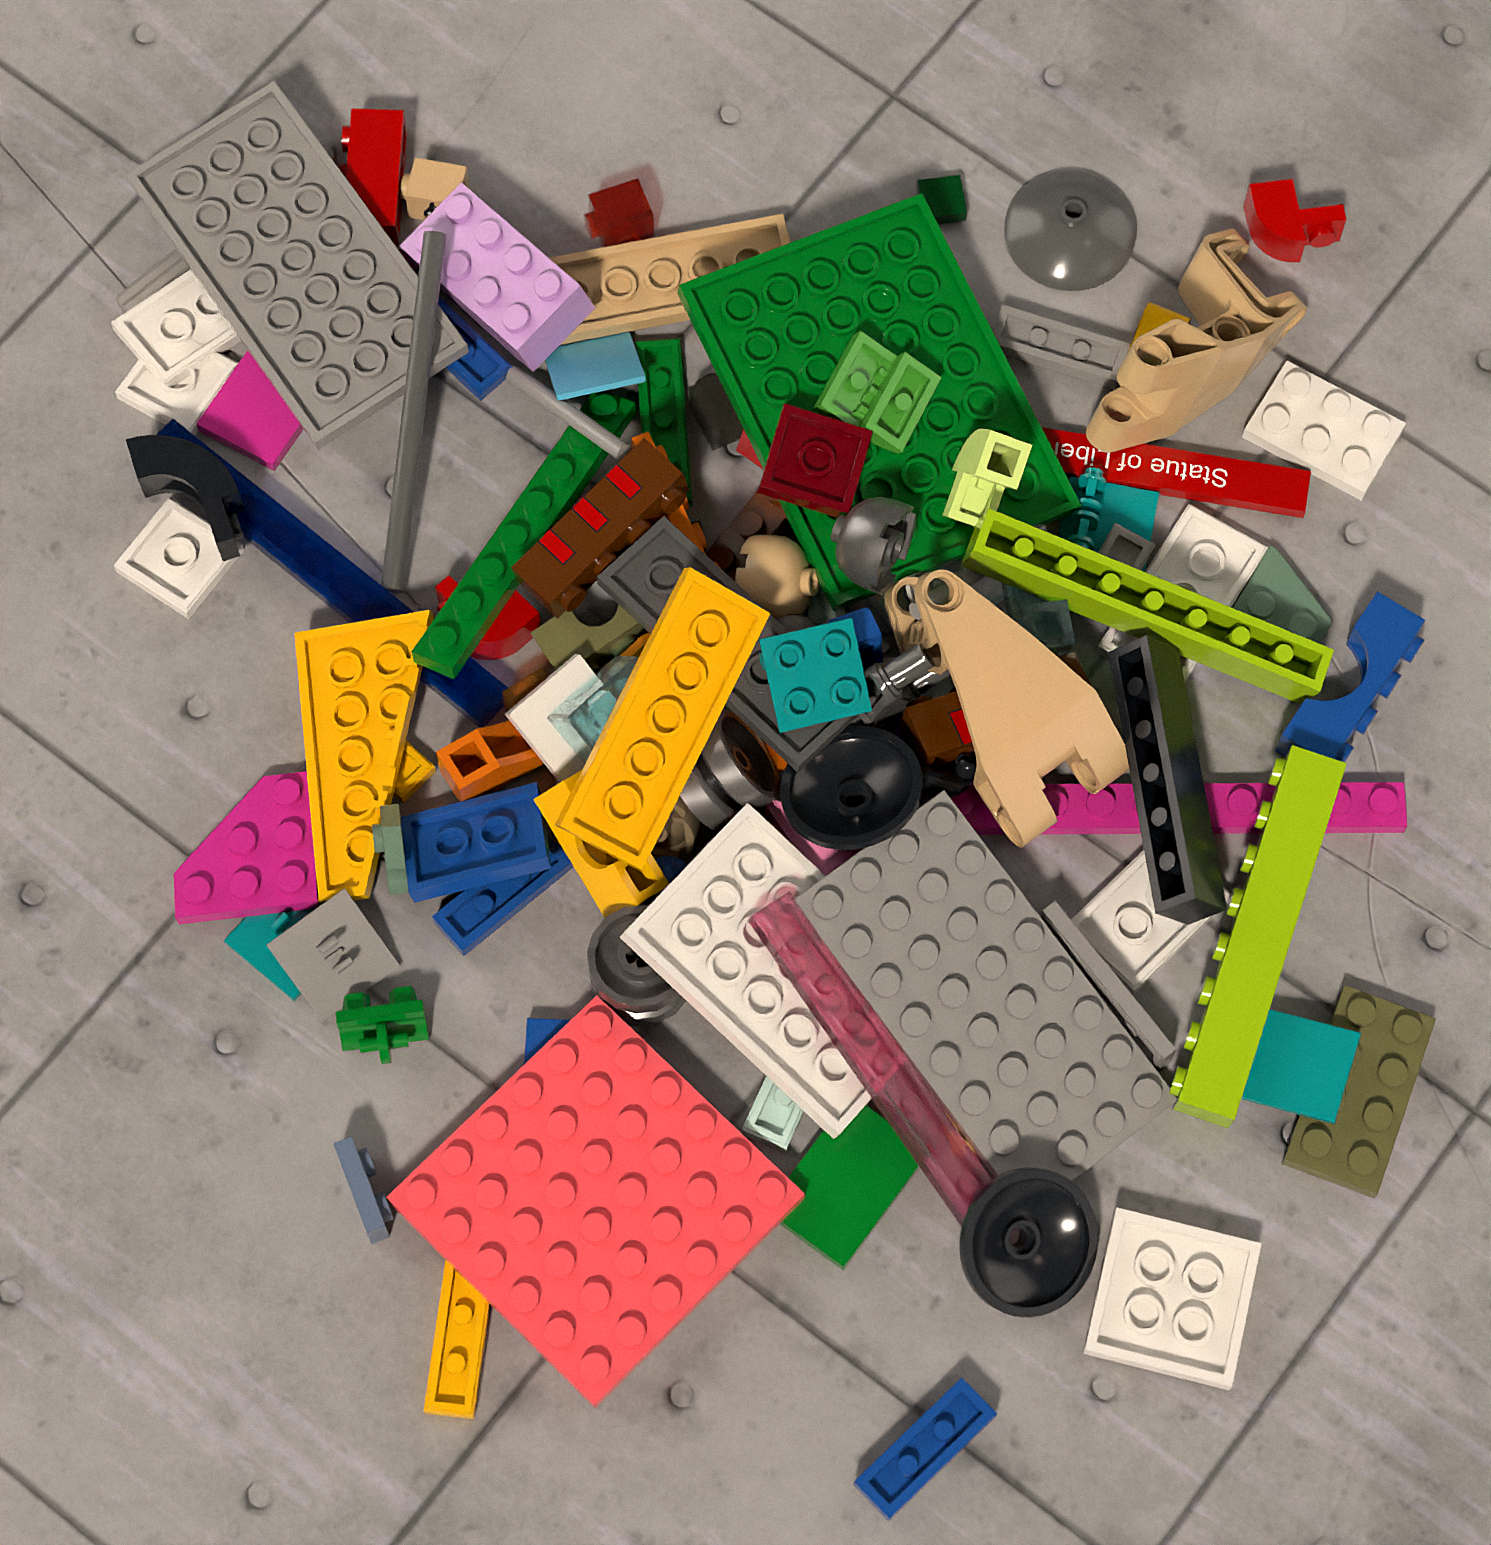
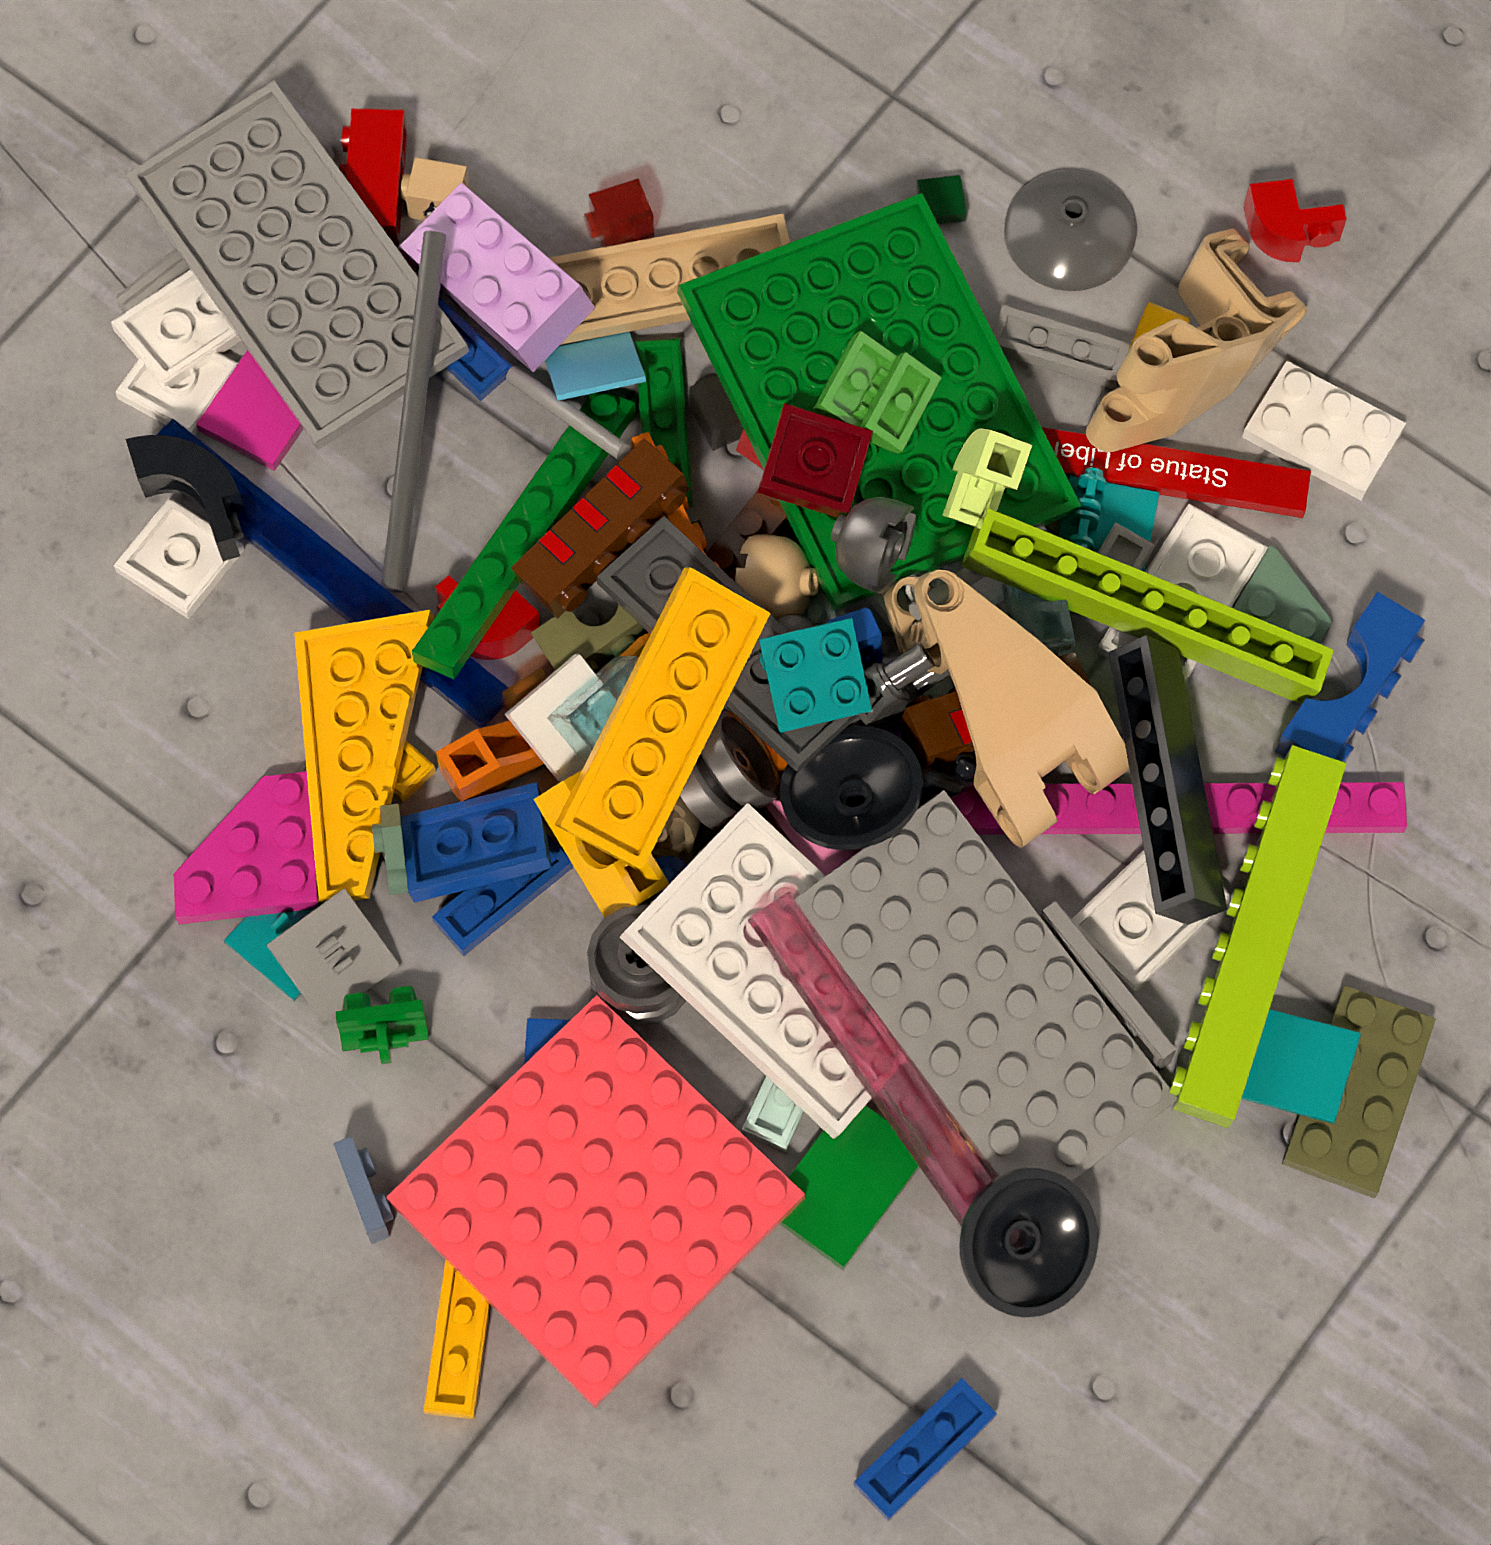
white plate [1083,1207,1262,1390] -> none

